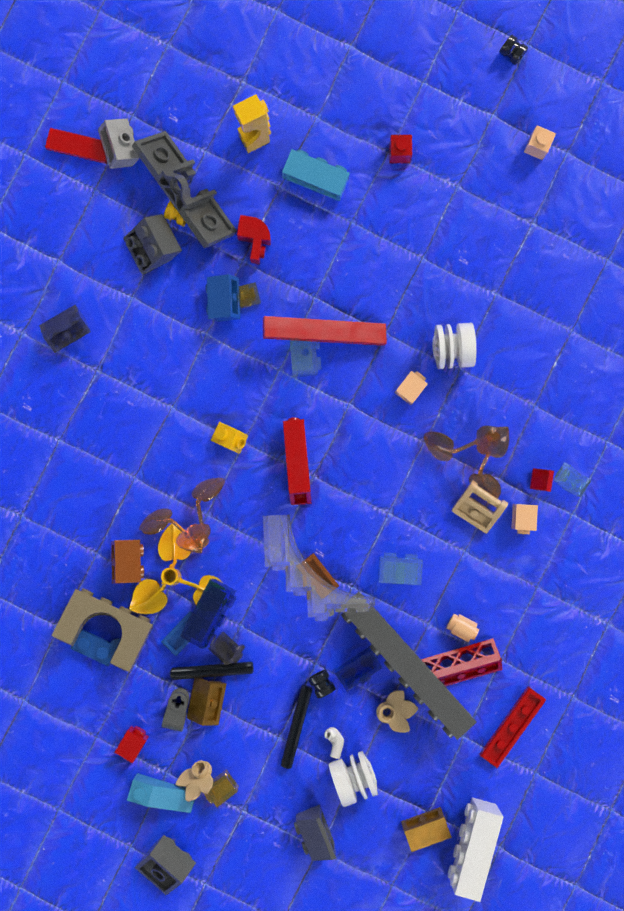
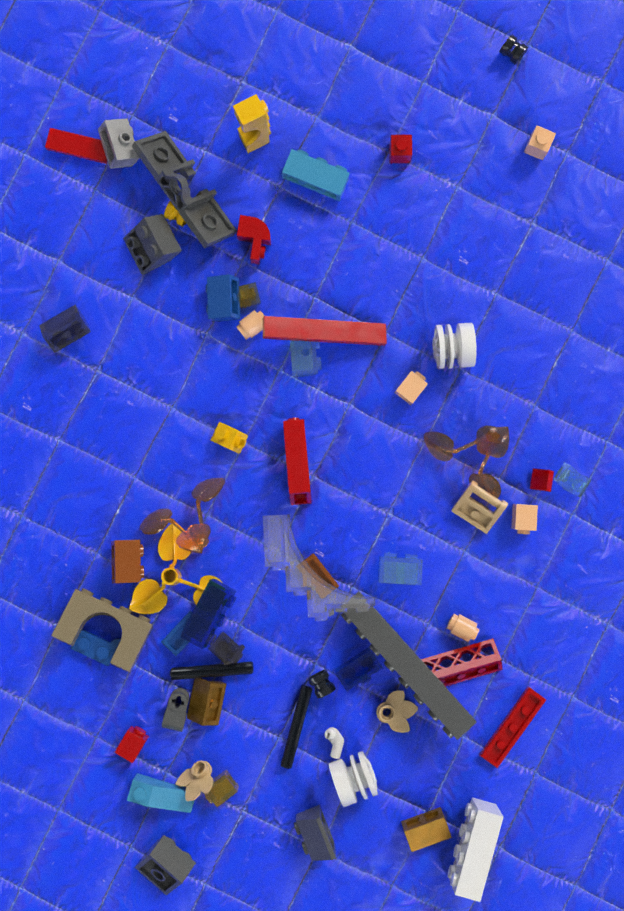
none -> light nougat brick [236,310,265,340]

